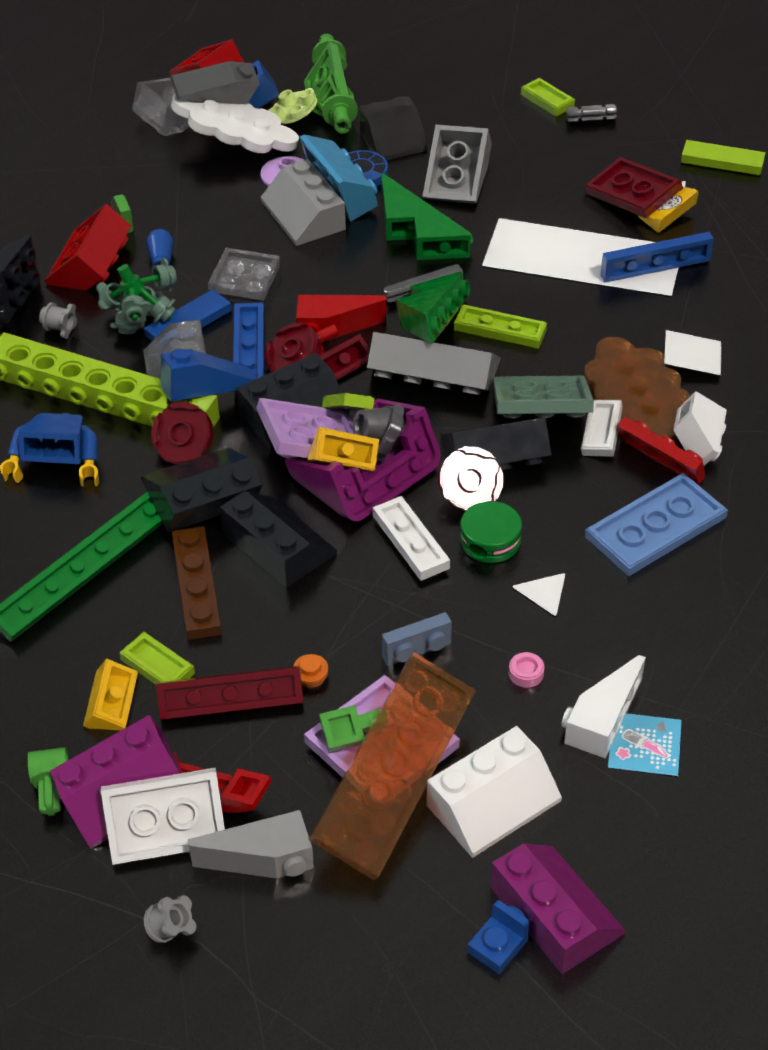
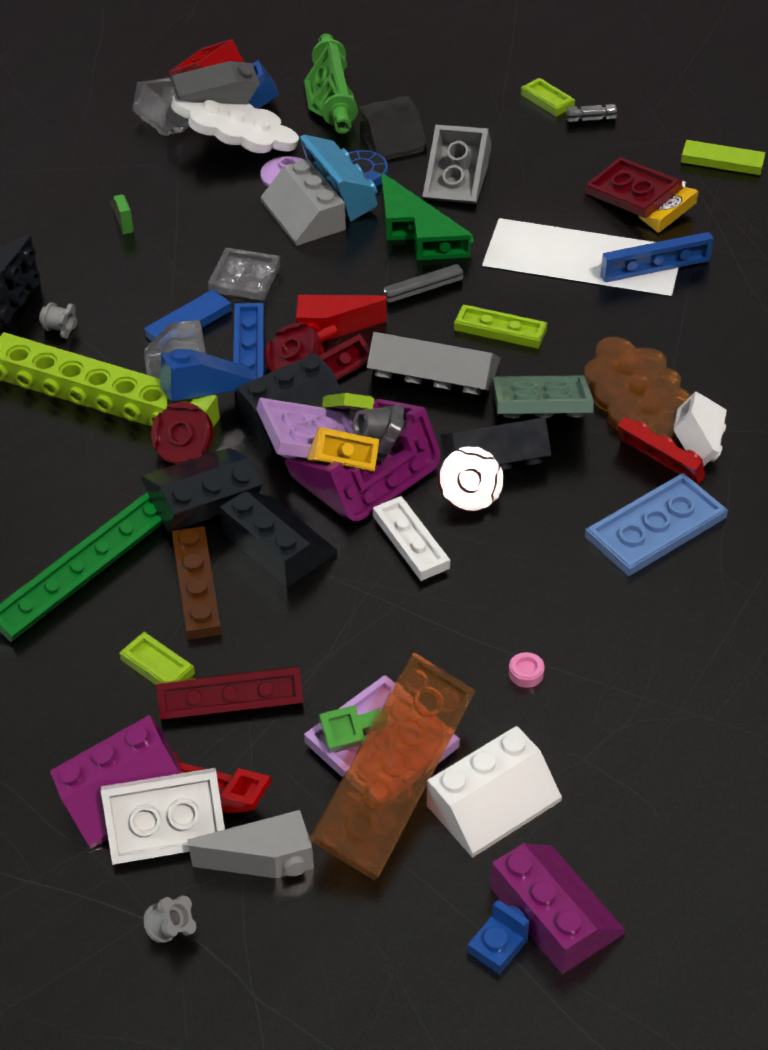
blue torso [0,413,99,487] -> none
bright green axle [28,747,69,816] -> none
red slope [44,203,131,291] -> none
yellow slope [83,658,138,731] -> none
sand green plant [96,258,177,335] -> none
blue cone [146,229,174,266] -> none
yellowish green dish [268,88,317,124] -> none
orange plate [293,654,328,688] -> none
sand blue plate [382,612,452,666] -> none
green slope [396,272,470,344] -> none
green head [460,501,522,563] -> none
white sticker [512,573,565,616] -> none
white slope [561,655,646,758] -> none
white tile [581,400,623,456] -> none
medium azure sticker [608,713,681,776] -> none
white sticker [664,330,721,375] -> none

